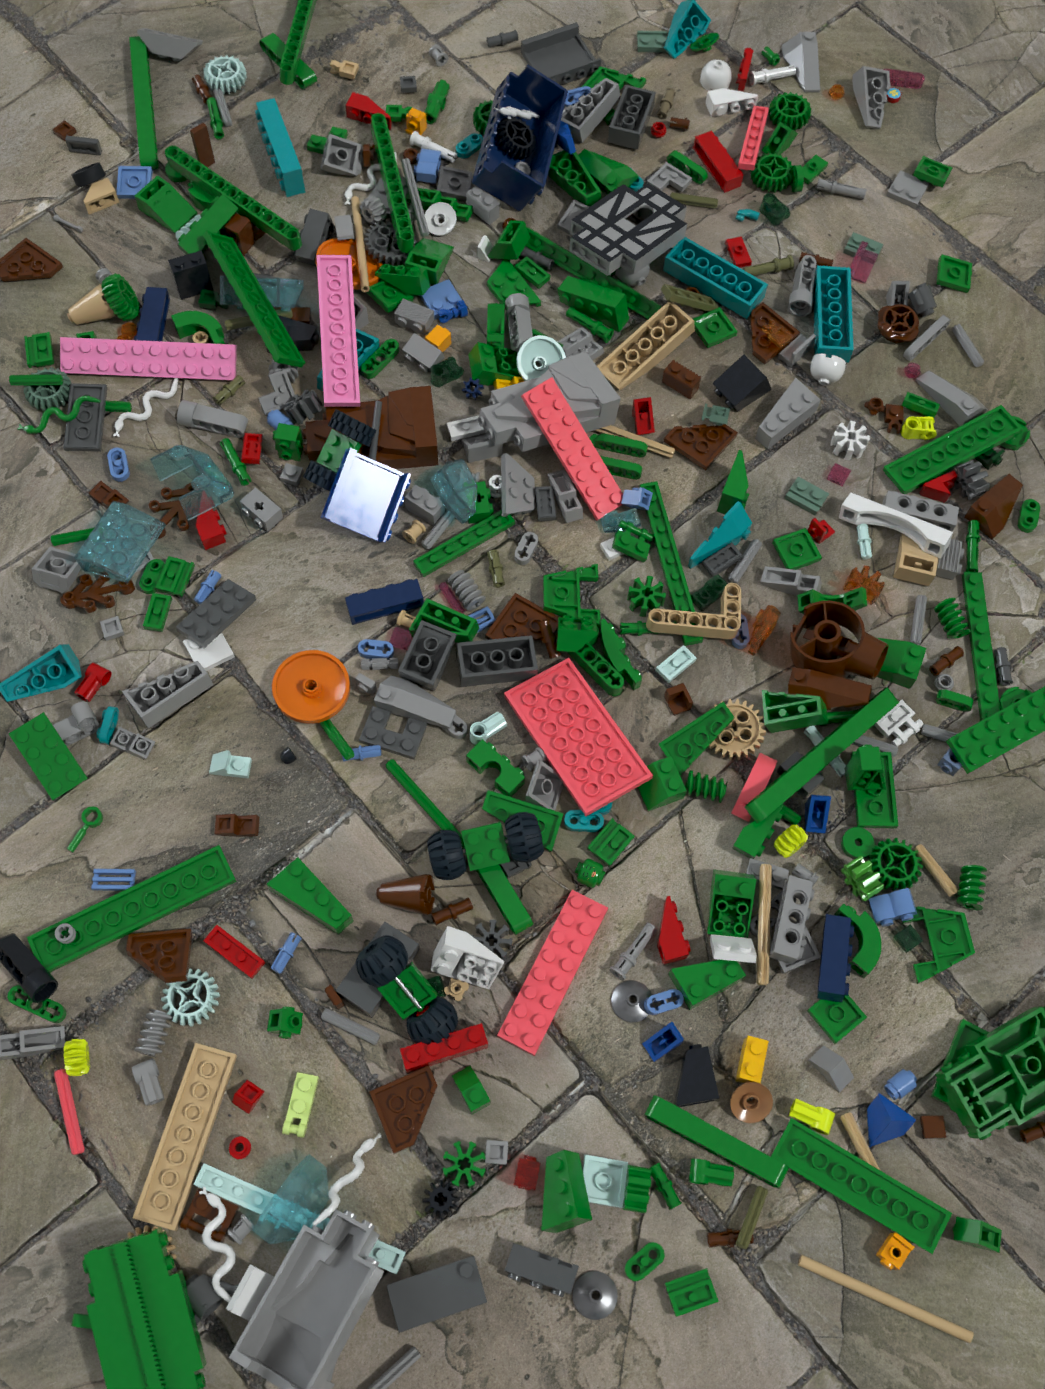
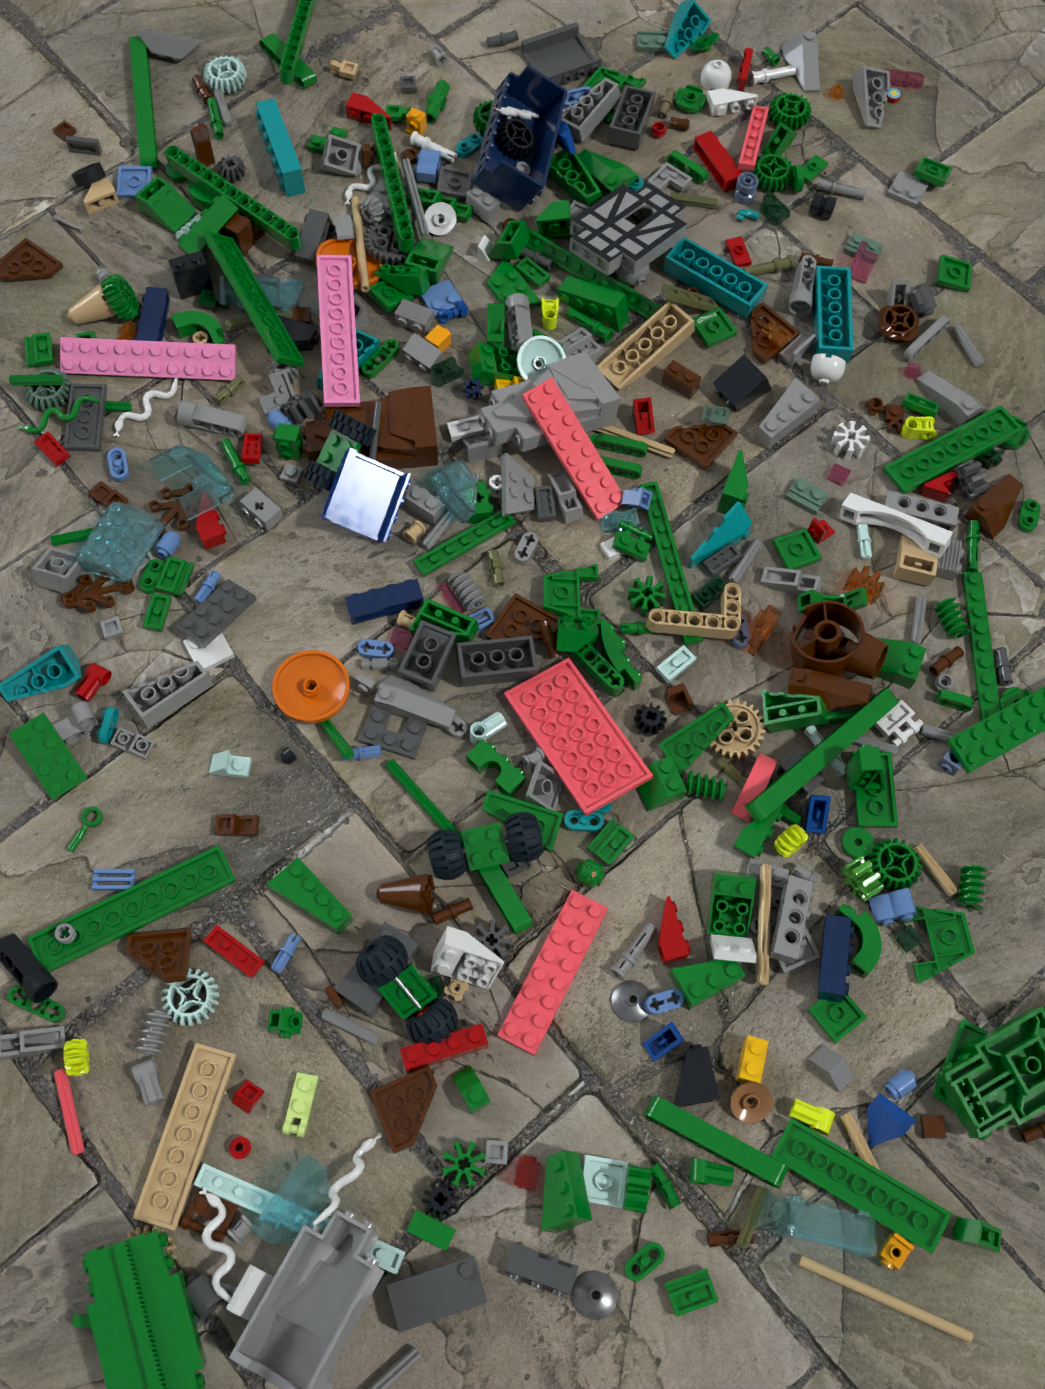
none -> red plate [34,431,71,467]
none -> medium blue brick [155,531,181,559]
none -> dark grey gear [218,155,246,183]
none -> green tile [407,1210,456,1251]
none -> green slope [536,200,573,239]
none -> neon yellow piece [541,298,559,330]
none -> black gear [634,702,667,736]
none -> green plate [674,85,706,115]
none -> olive axle [716,757,748,789]
none -> sand blue wheel [734,172,758,205]
none -> clear light blue windscreen [774,1195,877,1258]
none -> black wheel [808,192,837,219]

